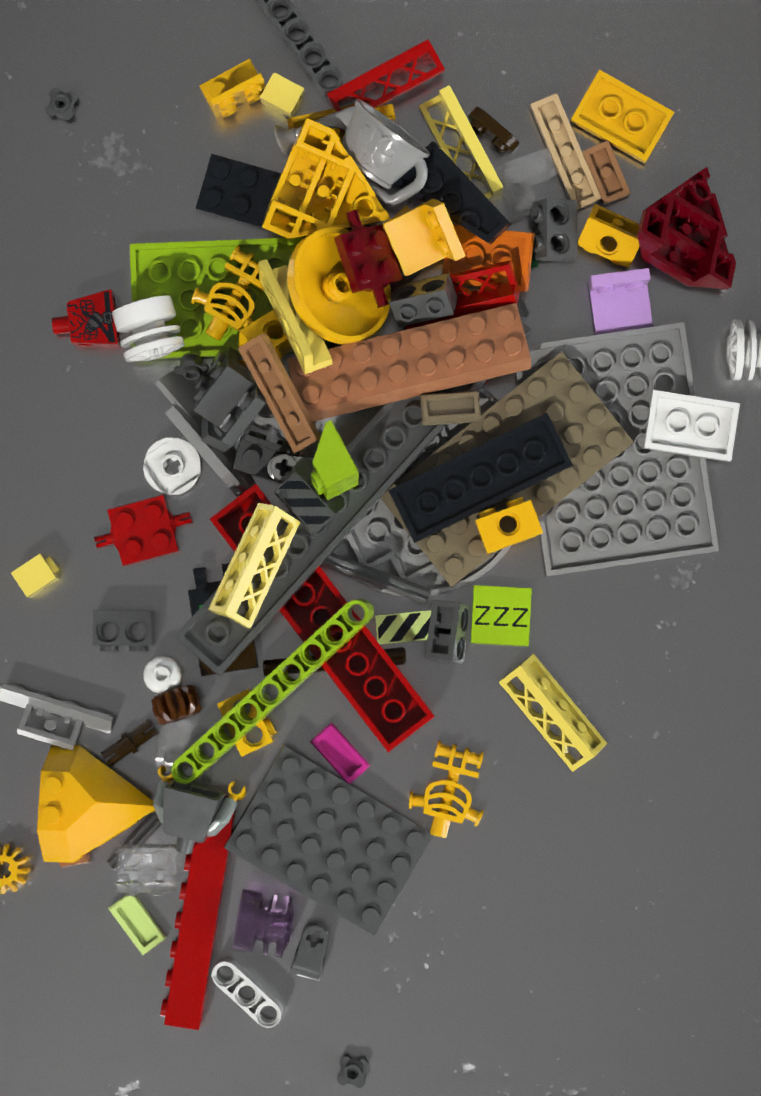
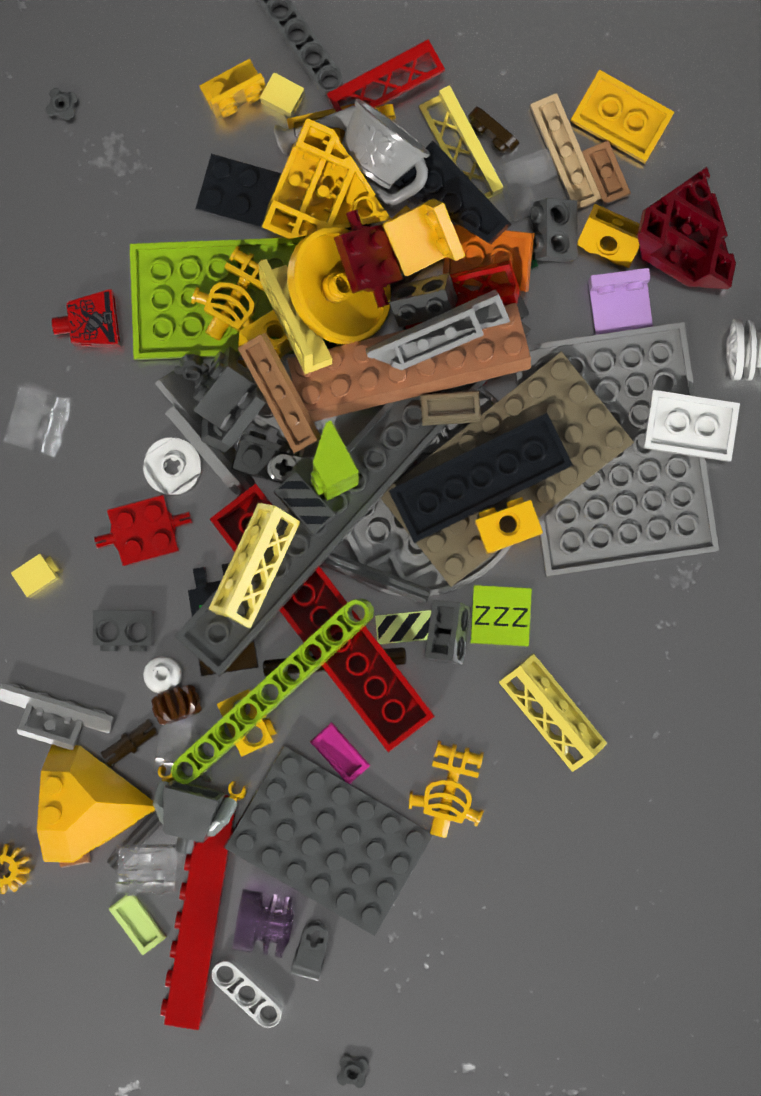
white wheel [112,296,185,362] -> none
none -> clear plate [3,386,68,456]
none -> light grey wedge [365,290,510,370]

